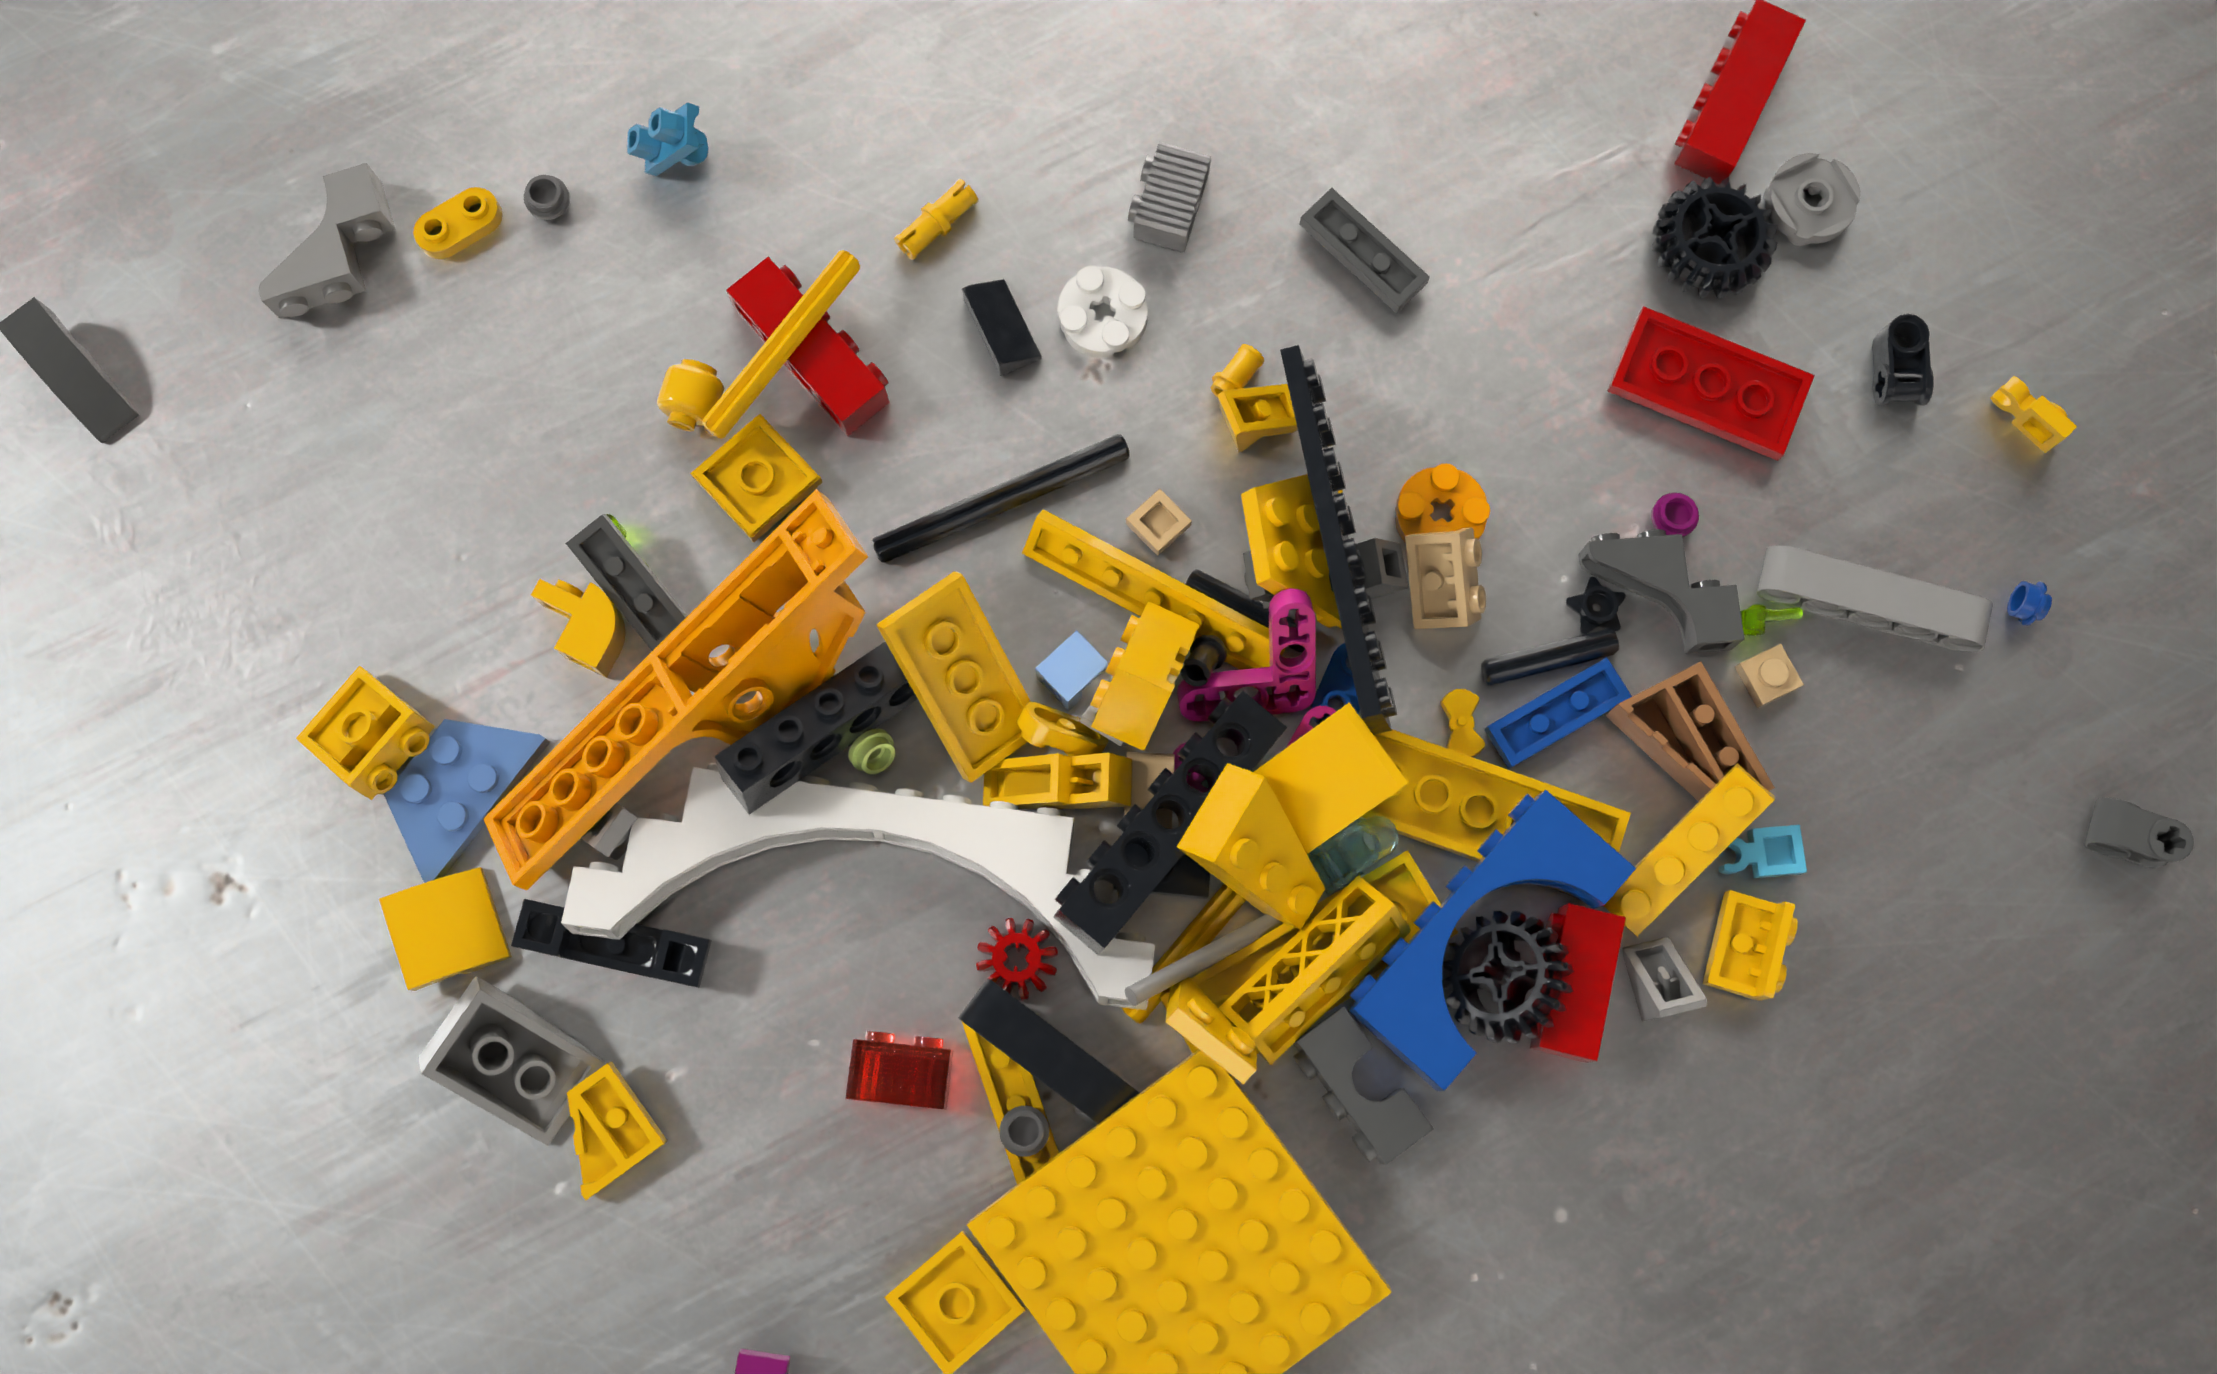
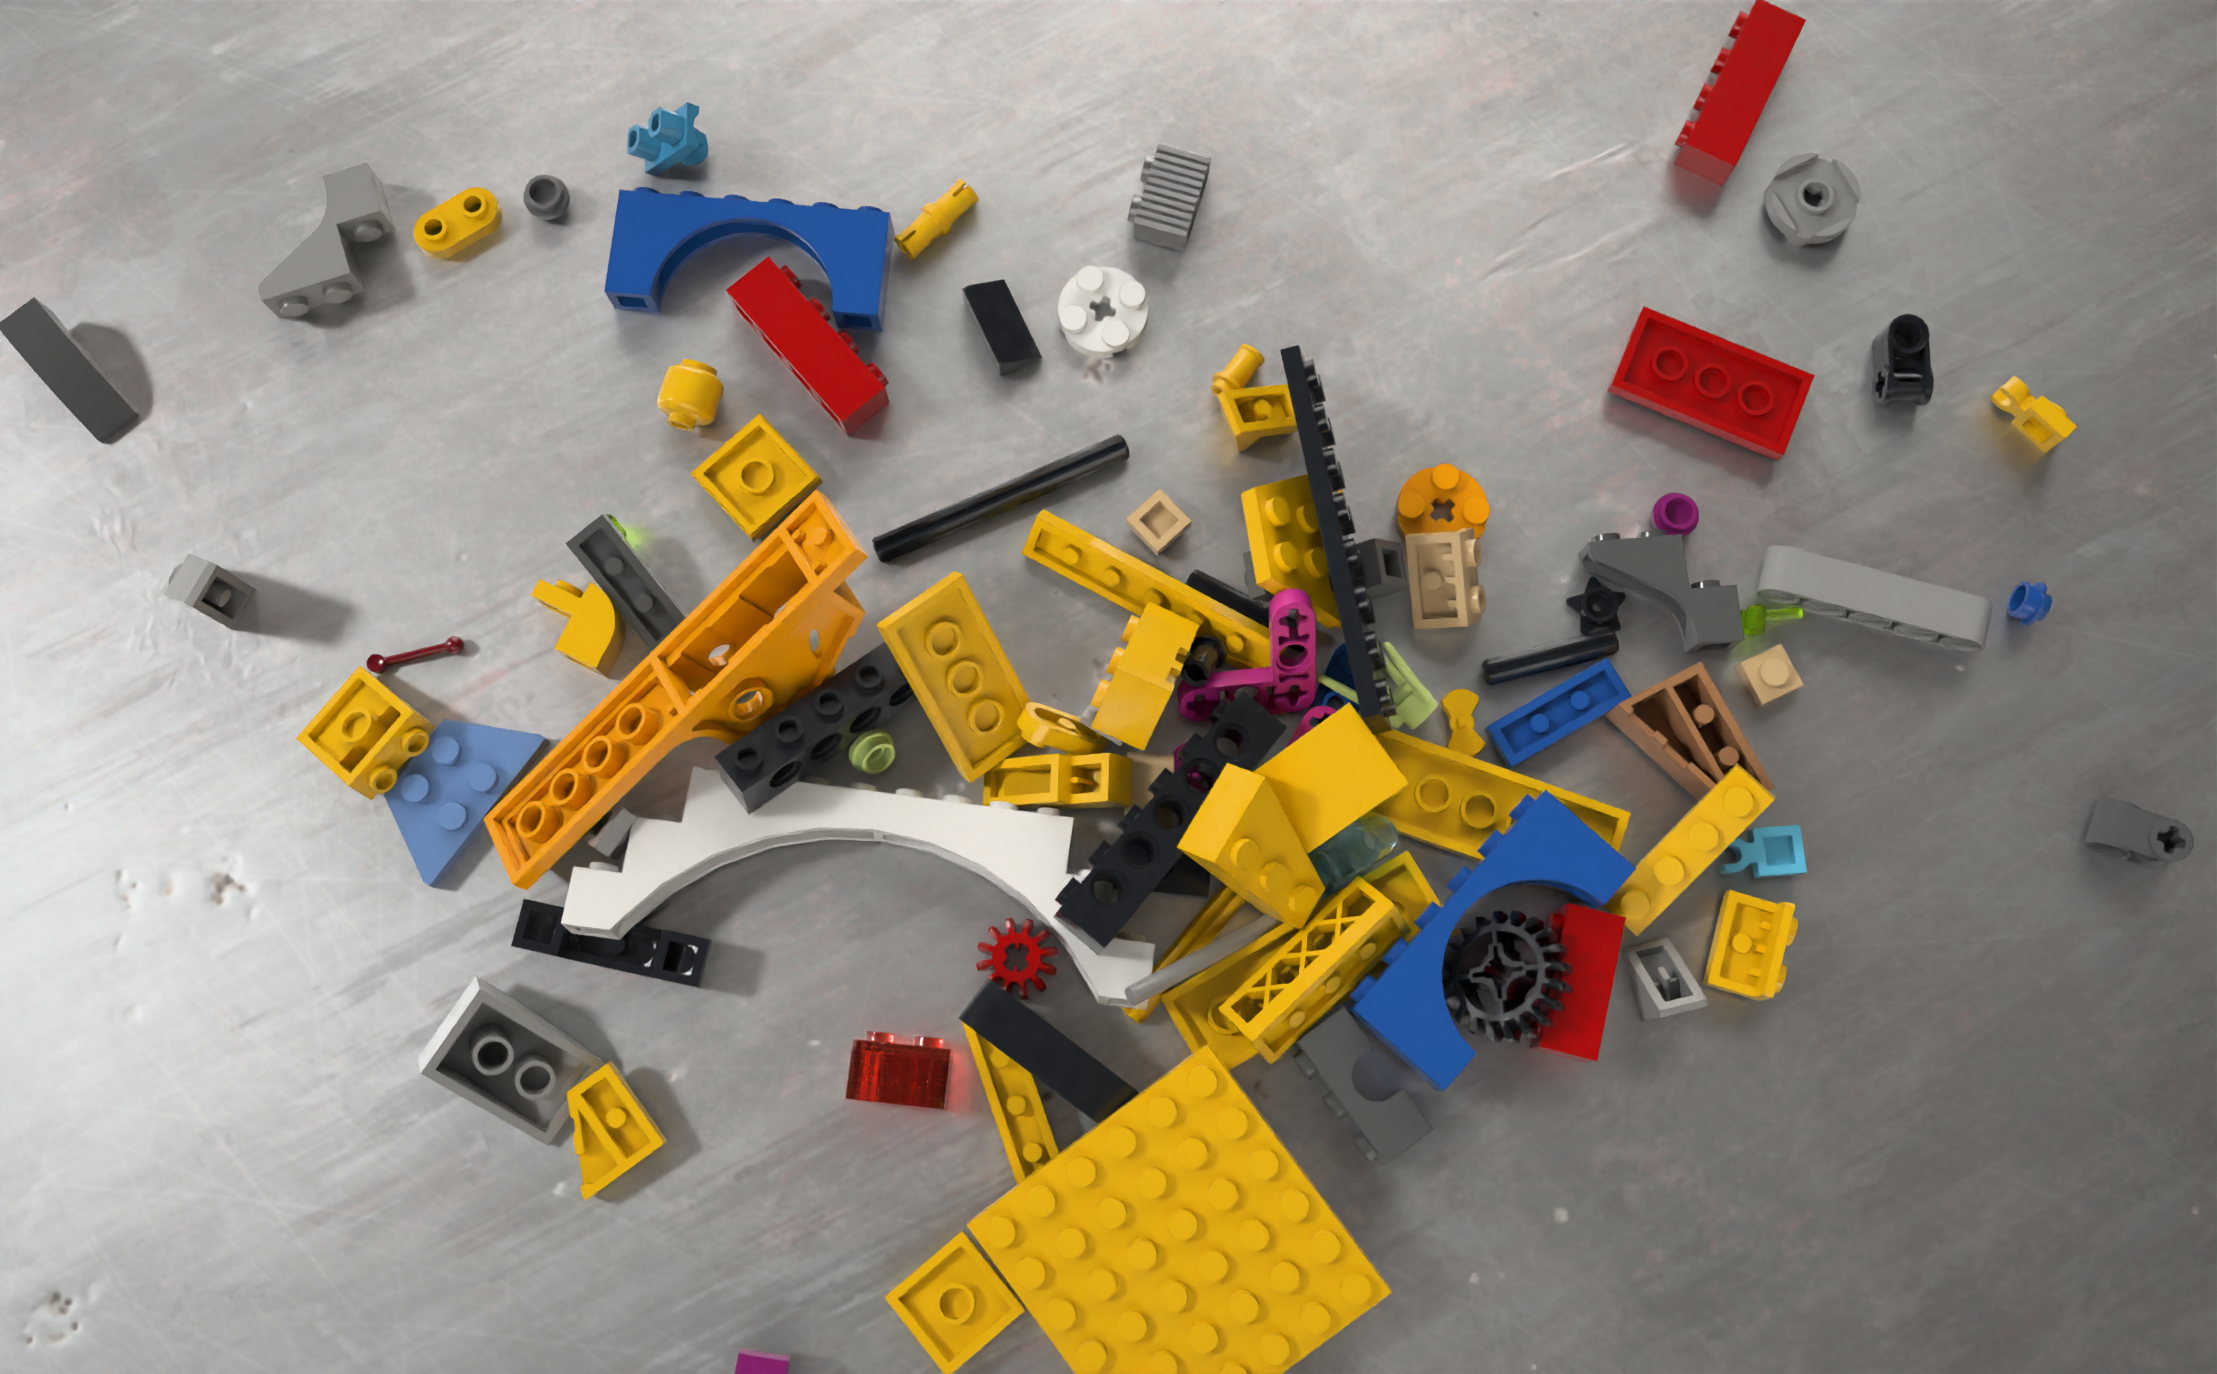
yellow slope [379,867,512,991] -> none
yellow axle [702,250,860,439] -> none
flat silver plate [999,1106,1049,1157] -> none
light blue panel [1035,630,1107,711] -> none
yellow wing [1165,977,1257,1084] -> none
dark grey plate [1299,188,1430,314] -> none
black gear [1652,176,1778,300] -> none
none -> light grey slope [164,553,256,630]
none -> dark red hinge [366,636,464,674]
none -> blue arch [604,187,894,332]
none -> yellowish green plant [1317,642,1438,730]

